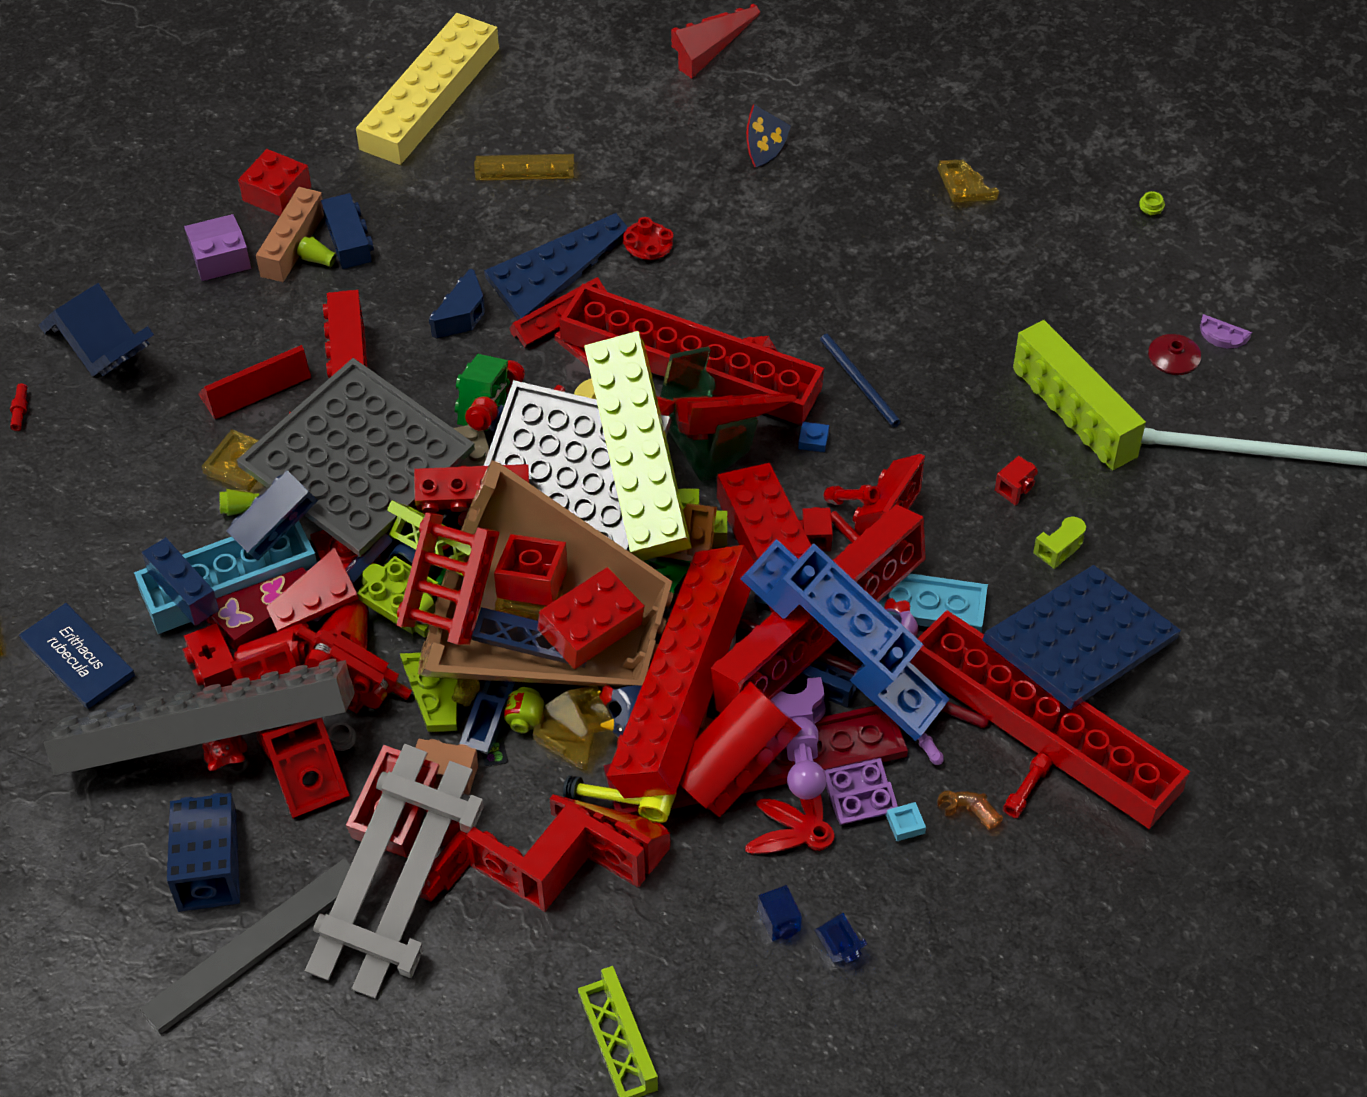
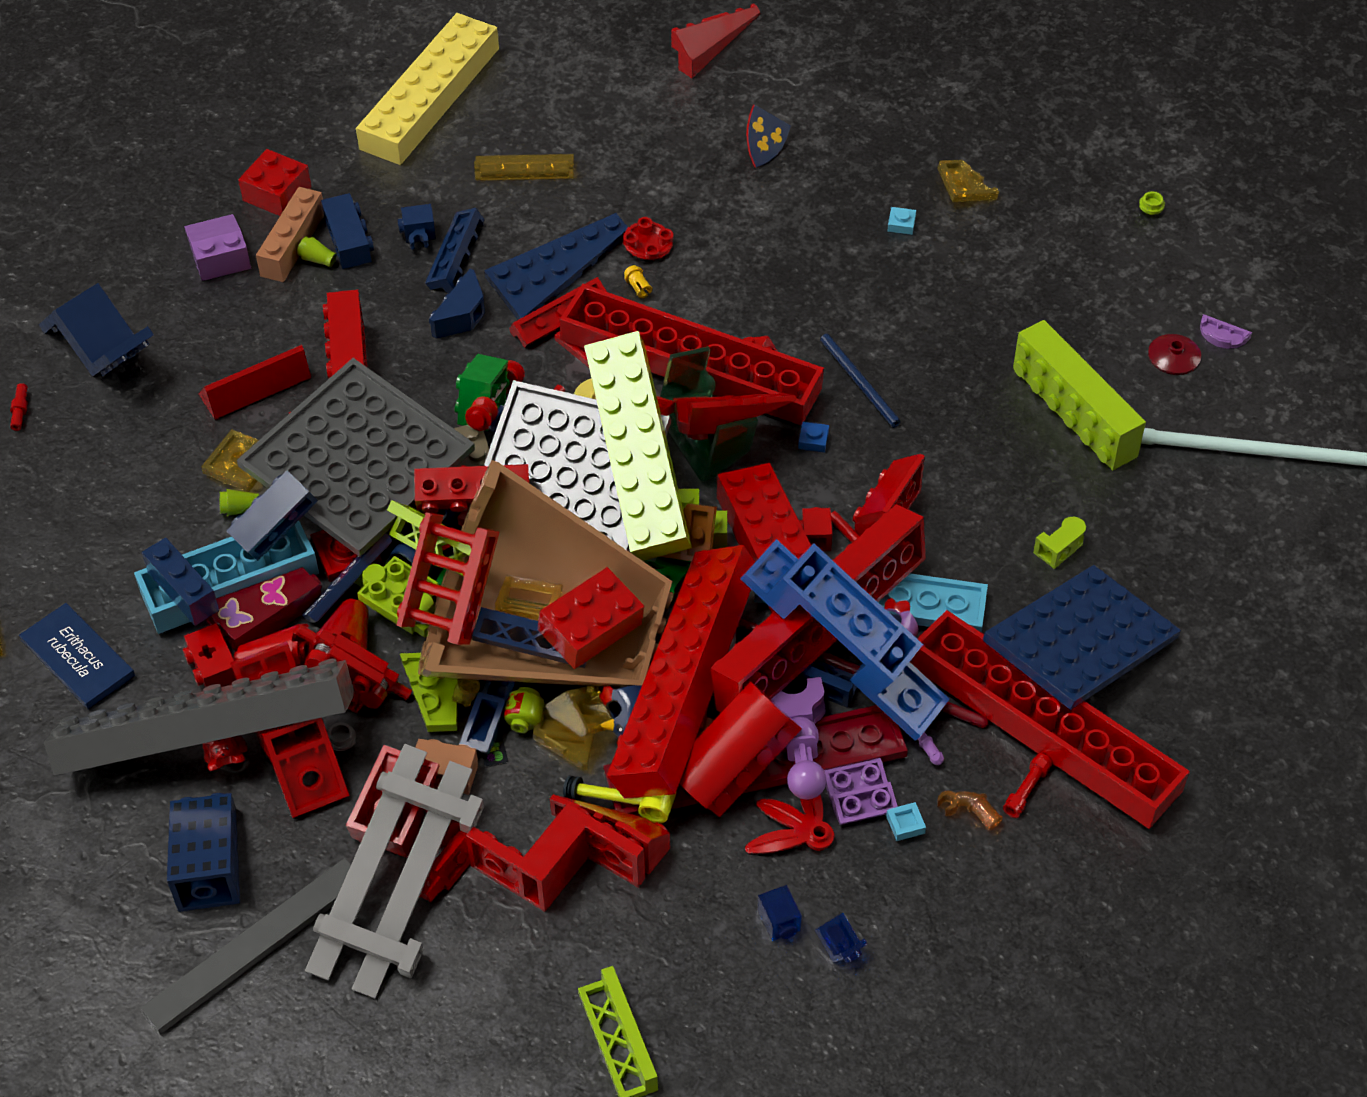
wing [267,548,359,631] -> none
red brick [494,534,568,606] -> none
red bar [824,485,880,505] -> none
red brick [995,456,1038,506] -> none
none -> dark blue brick [397,204,436,250]
none -> dark blue hinge [425,208,485,293]
none -> yellow pin [624,265,652,298]
none -> medium azure plate [888,207,916,235]

